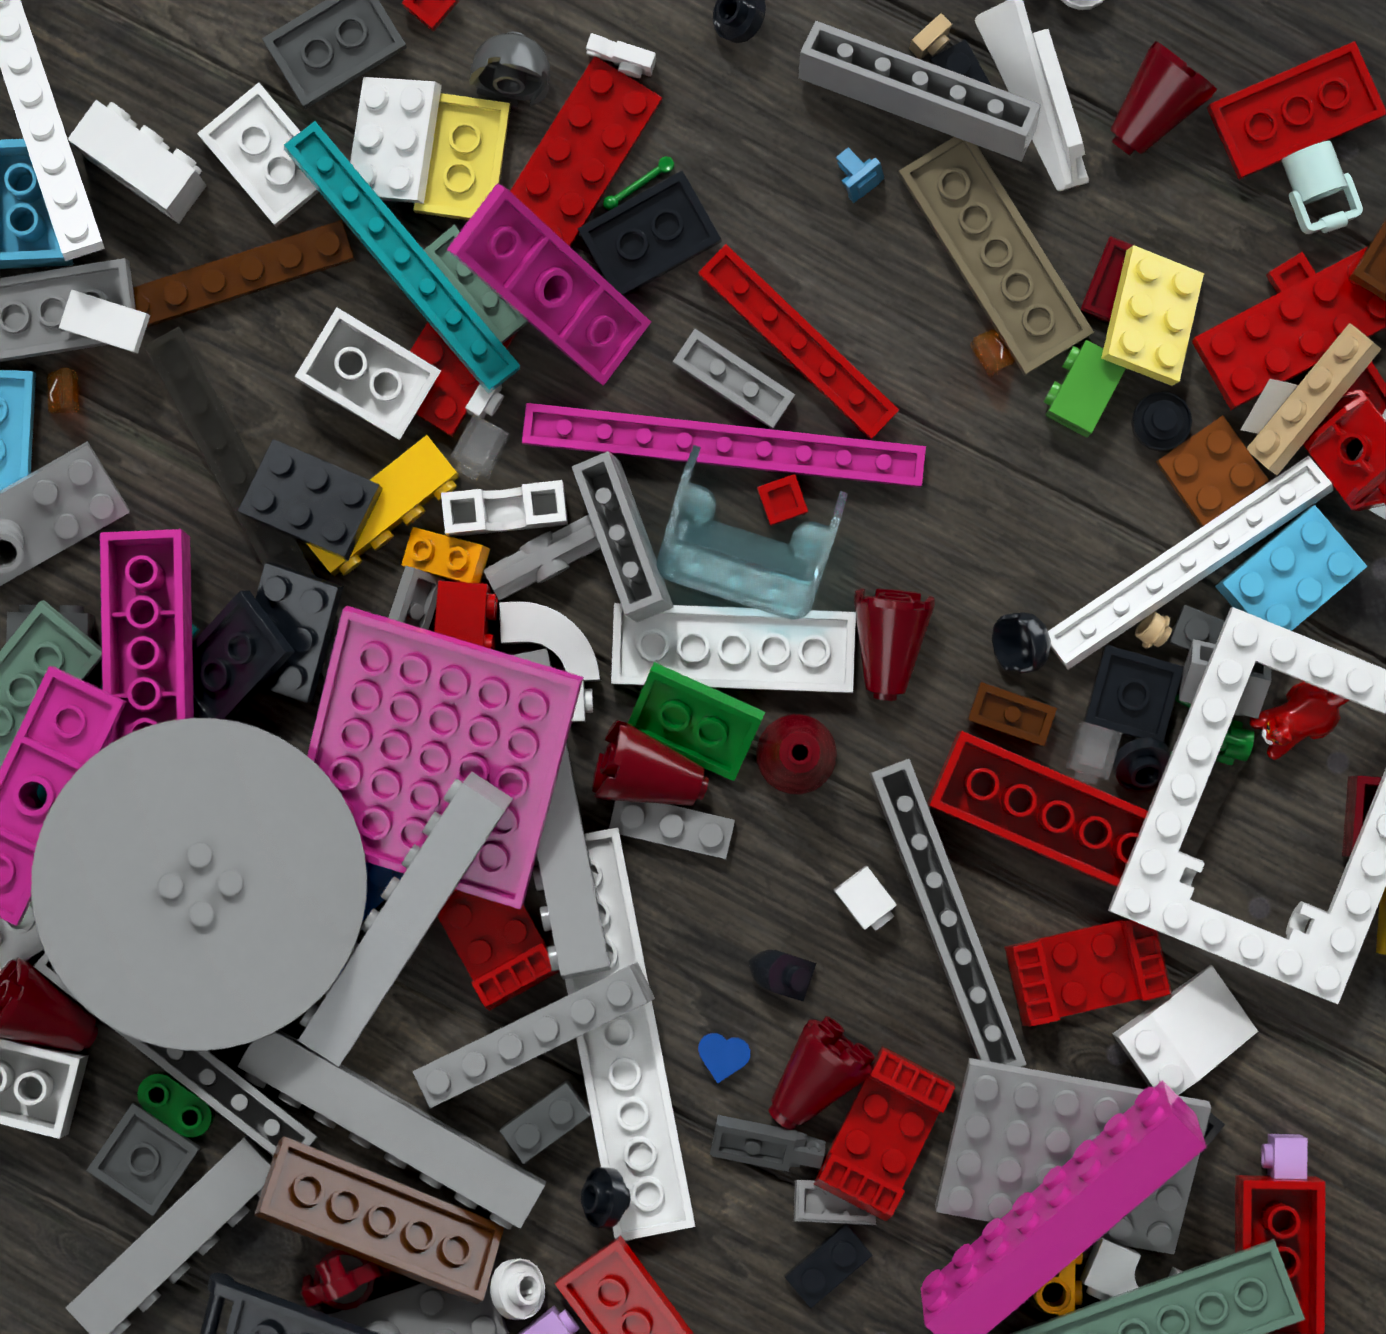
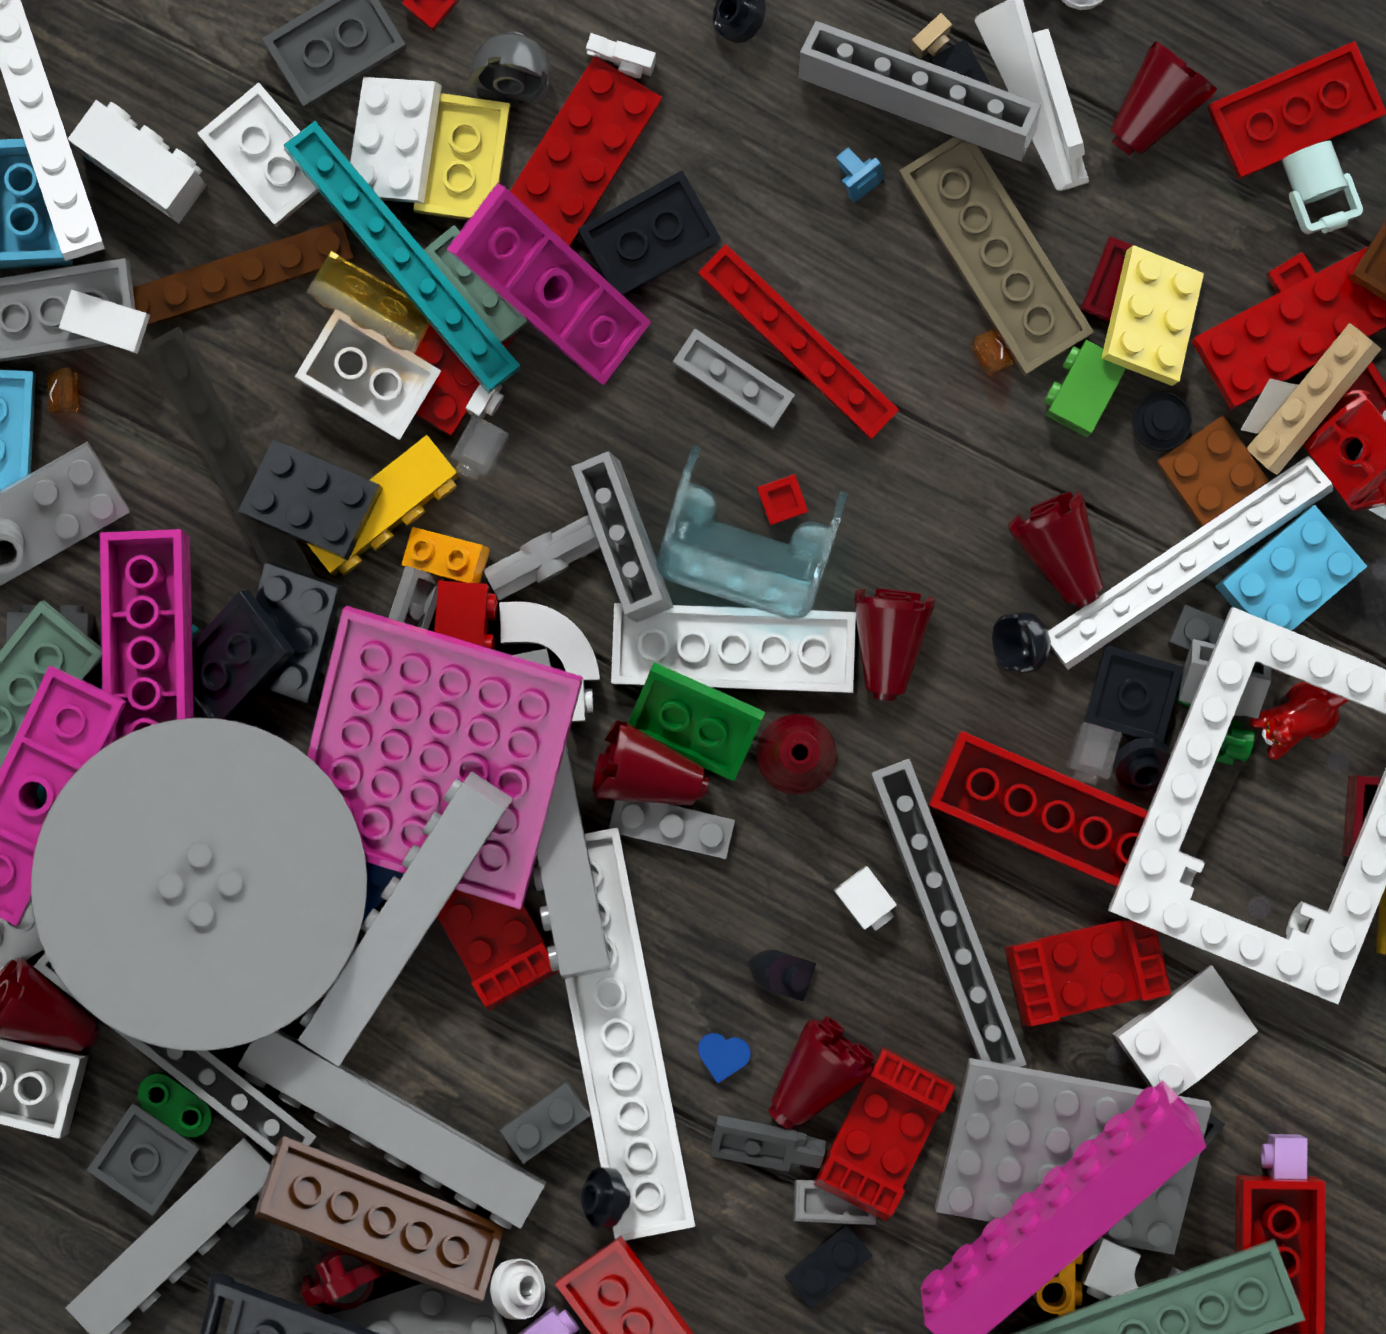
light grey brick [413,962,655,1108] -> none
white arch [441,480,568,537] -> none
dark pink plate [522,403,926,488] -> none
green hinge [603,156,674,211] -> none
reddish brown plate [967,682,1057,747] -> none
tan plate [1135,611,1172,649] -> none
none -> clear yellow plate [307,251,430,353]
none -> dark red cone [1008,491,1103,607]

